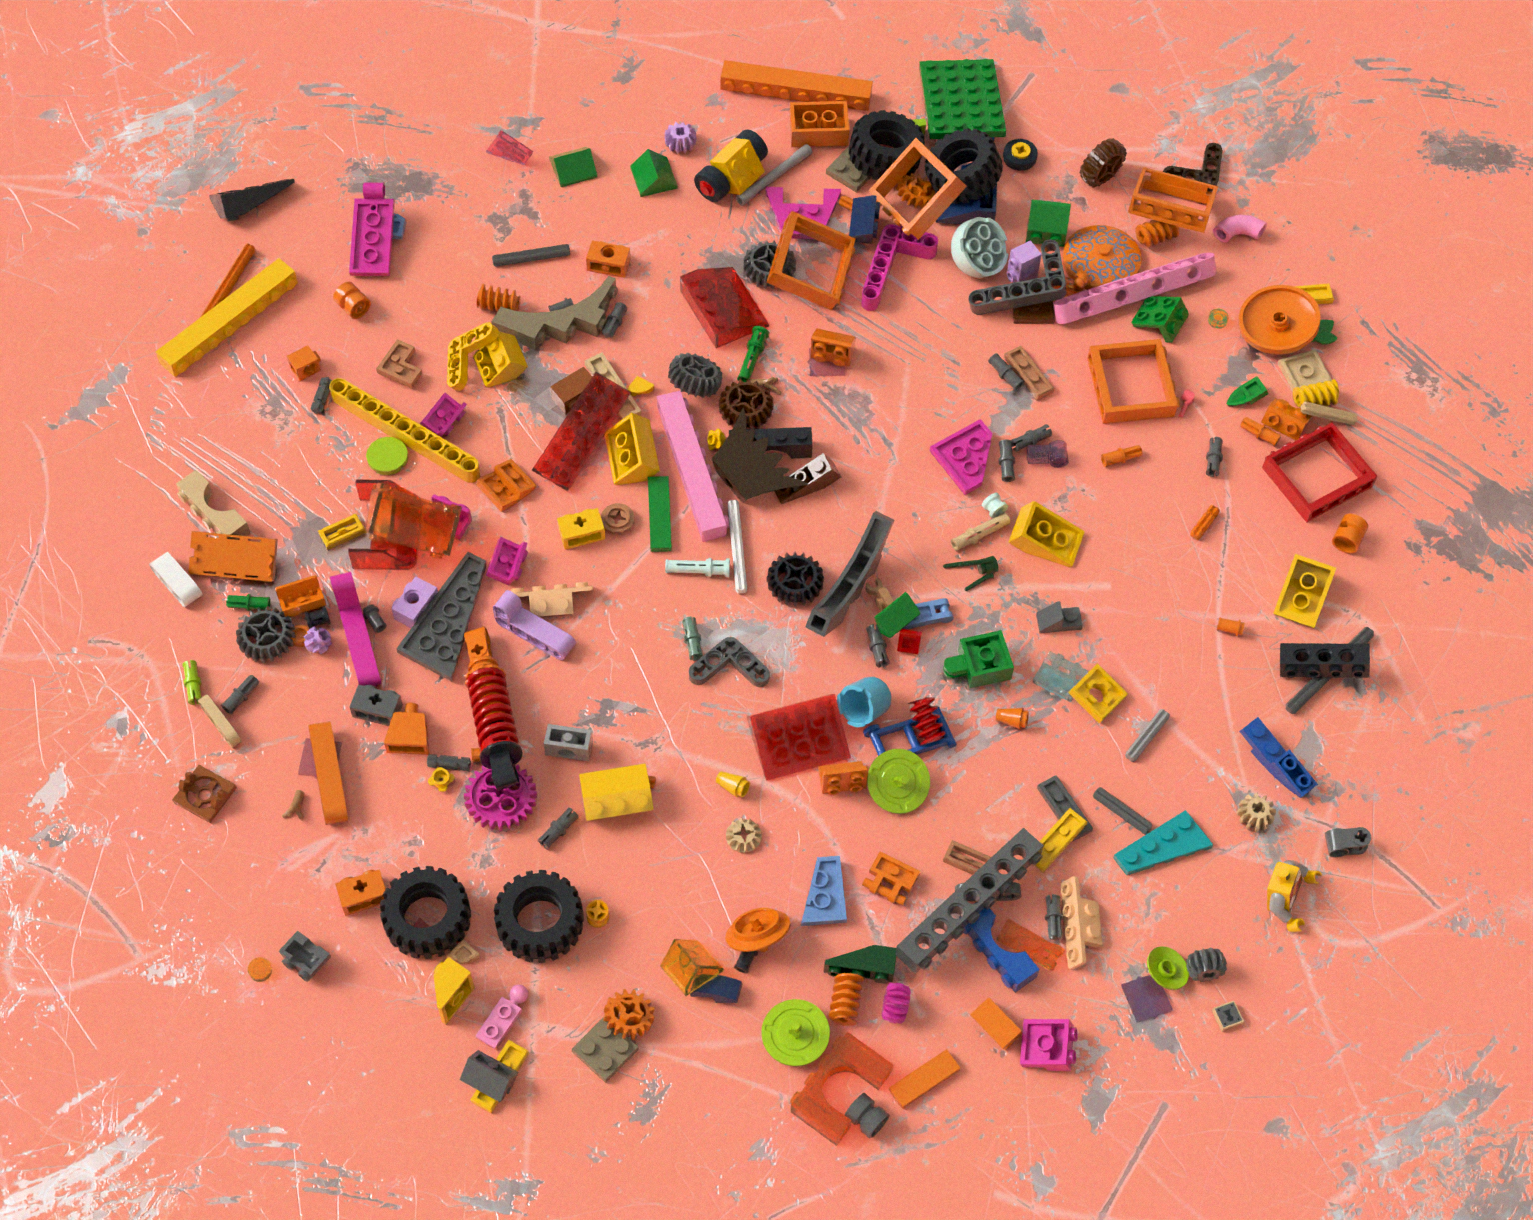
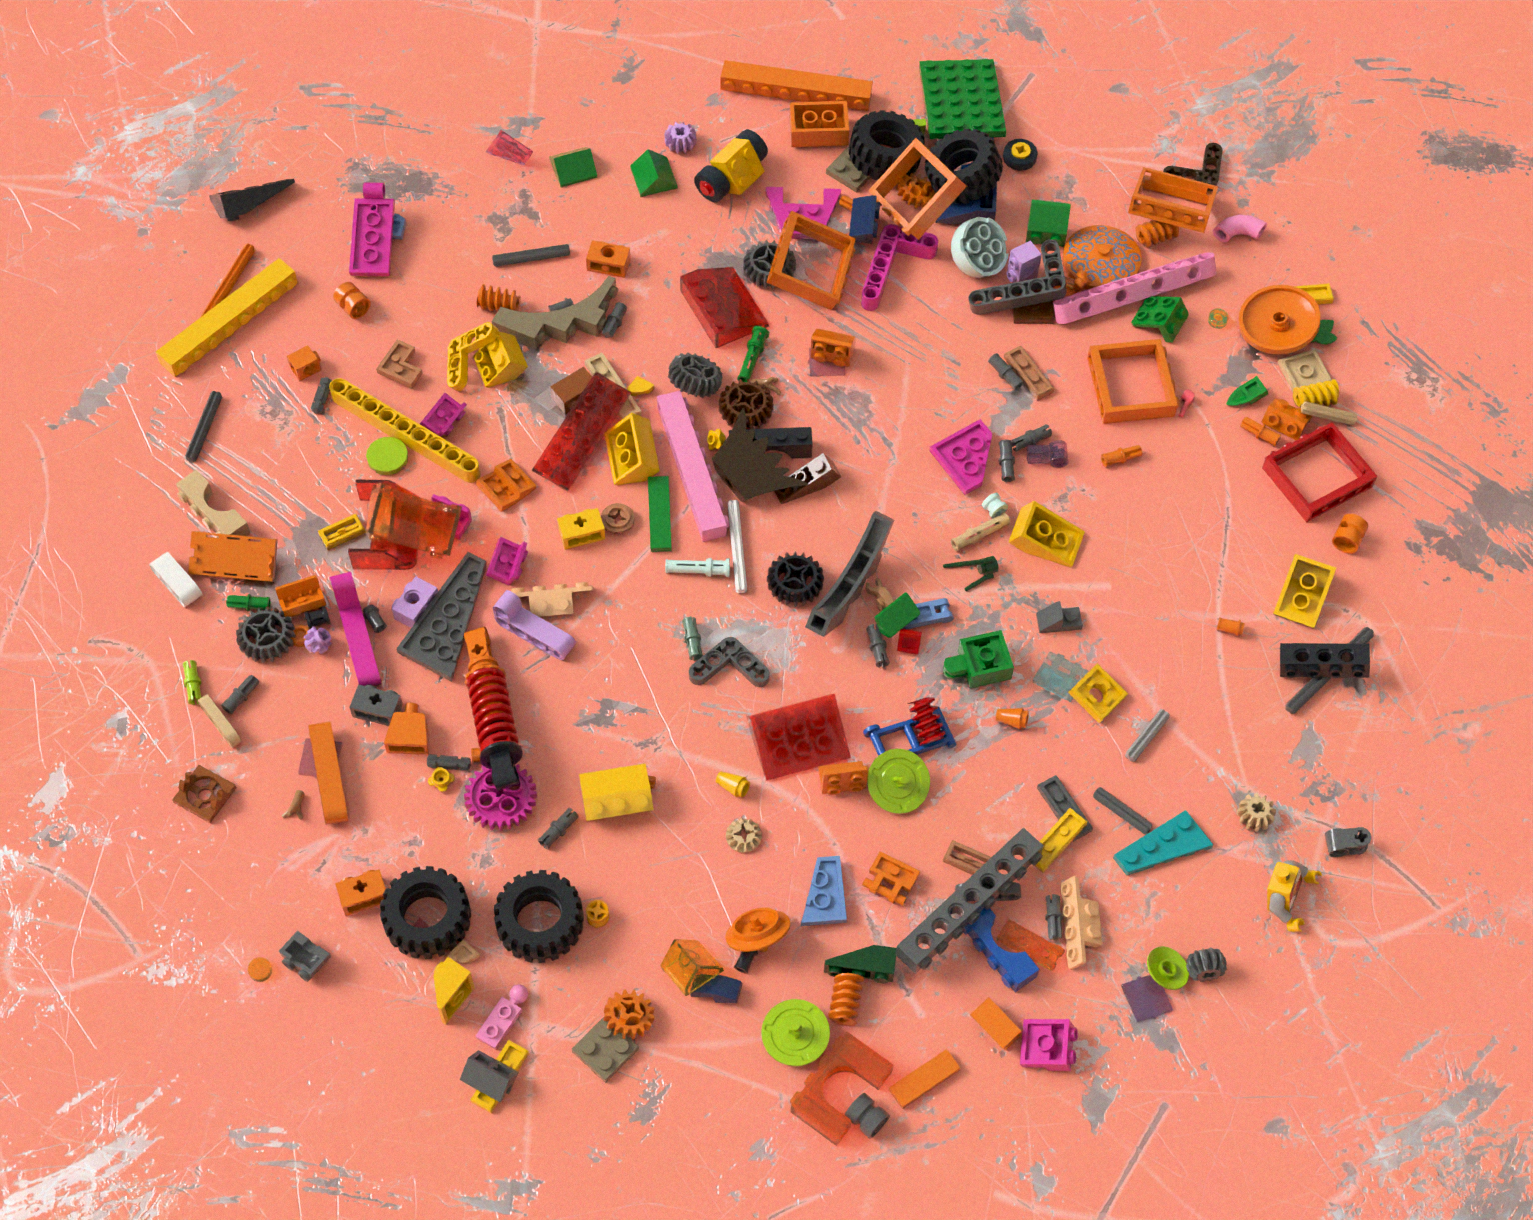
light grey brick [544,724,593,761] -> none
light grey piece [736,144,813,206] -> none
medium azure cylinder [836,677,892,727] -> none
dark pink gear [881,982,911,1024] -> none
reddish brown gear [1079,138,1127,188] -> none
orange axle [1190,505,1220,540] -> none
dark grey pin [1206,437,1223,477] -> none
tile [1212,1001,1244,1032] -> none
blue slope [1239,717,1318,798] -> none
none -> dark grey axle [185,391,222,462]

